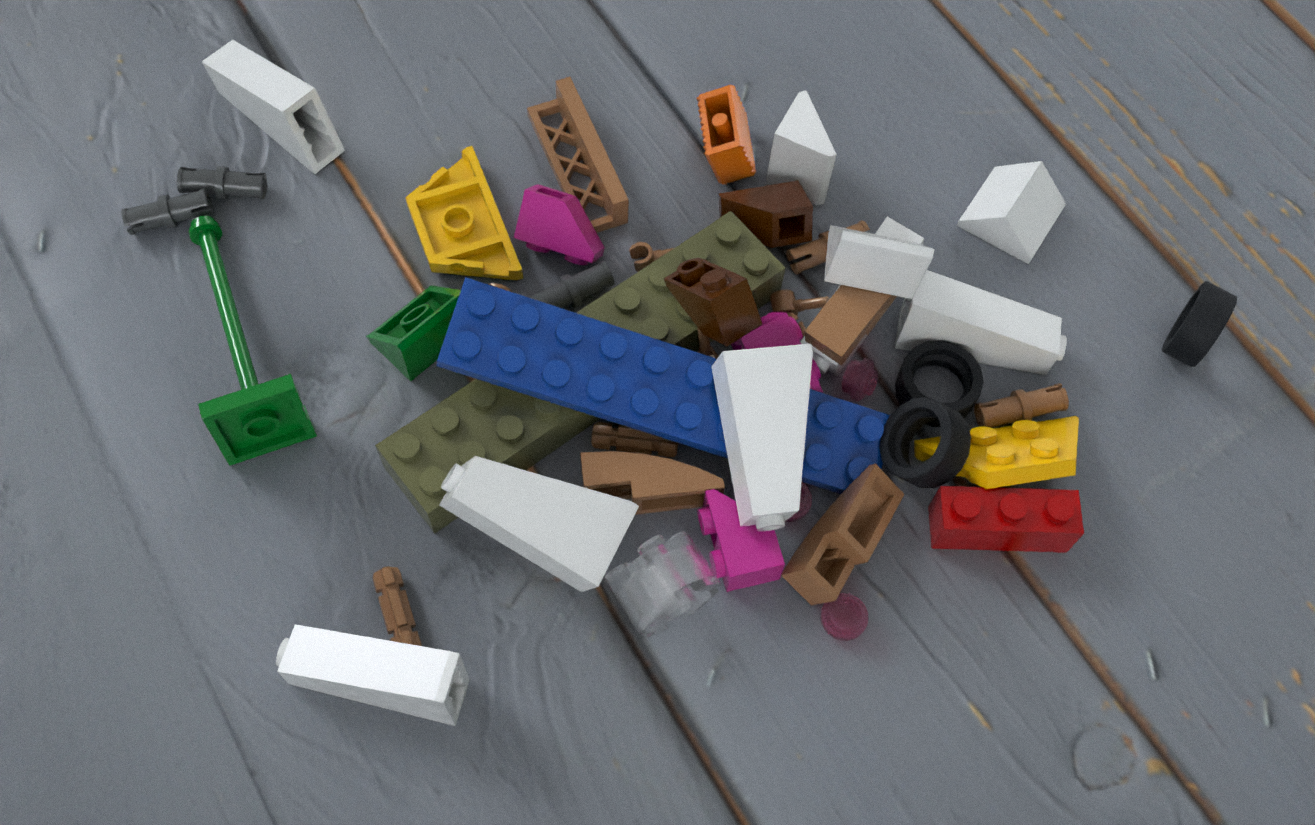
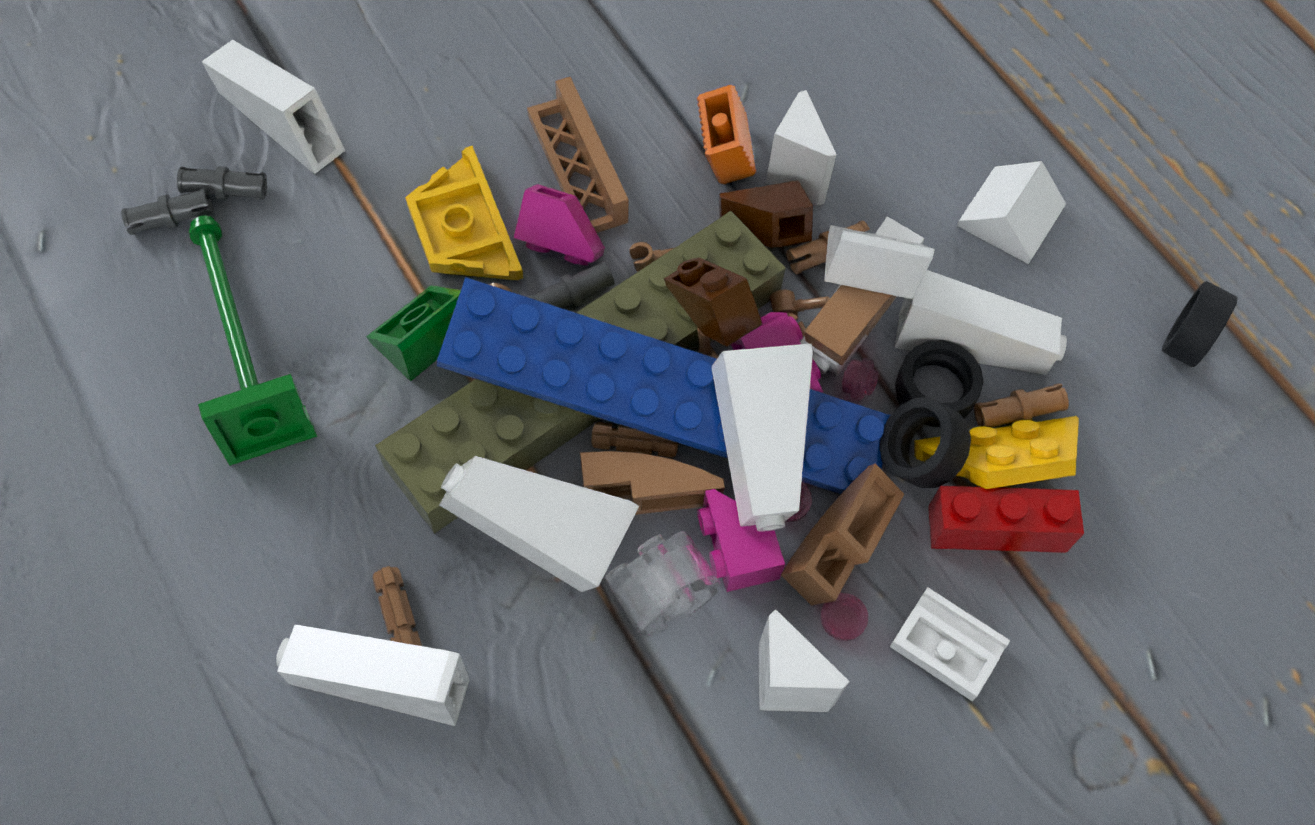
none -> white slope [759,609,850,712]
none -> white plate [889,587,1011,701]

